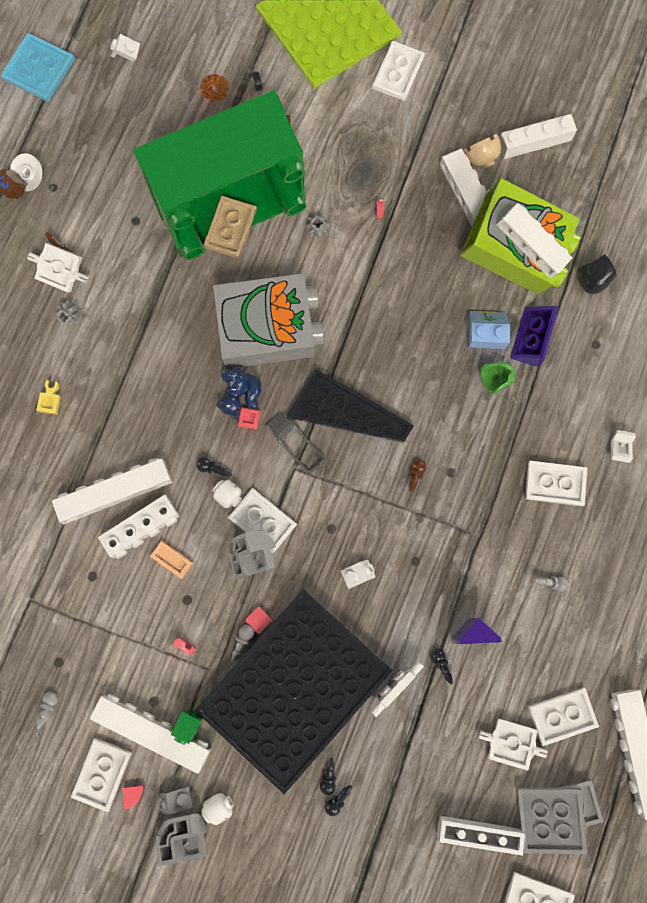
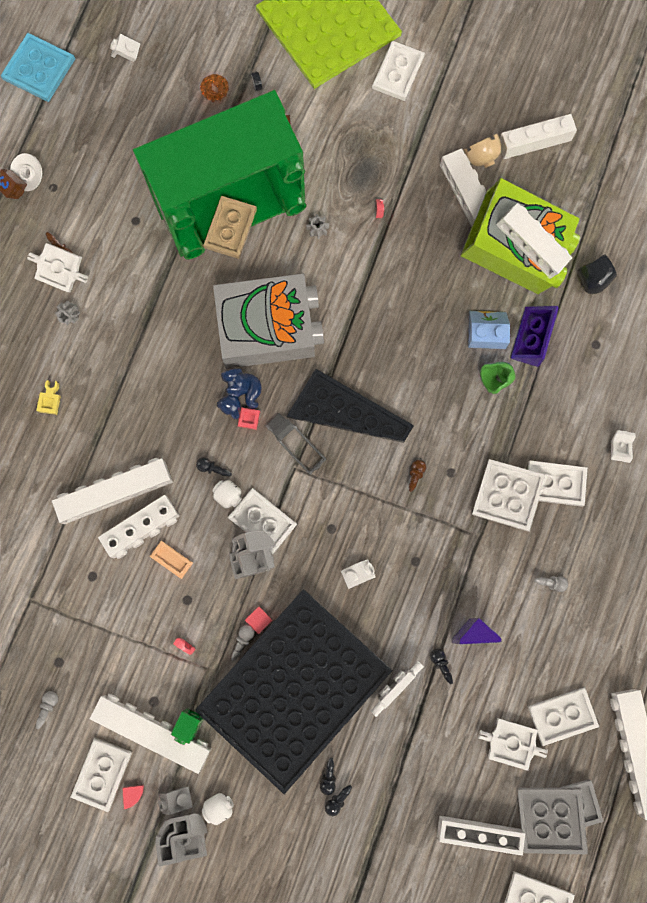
none -> white plate [472,459,546,532]

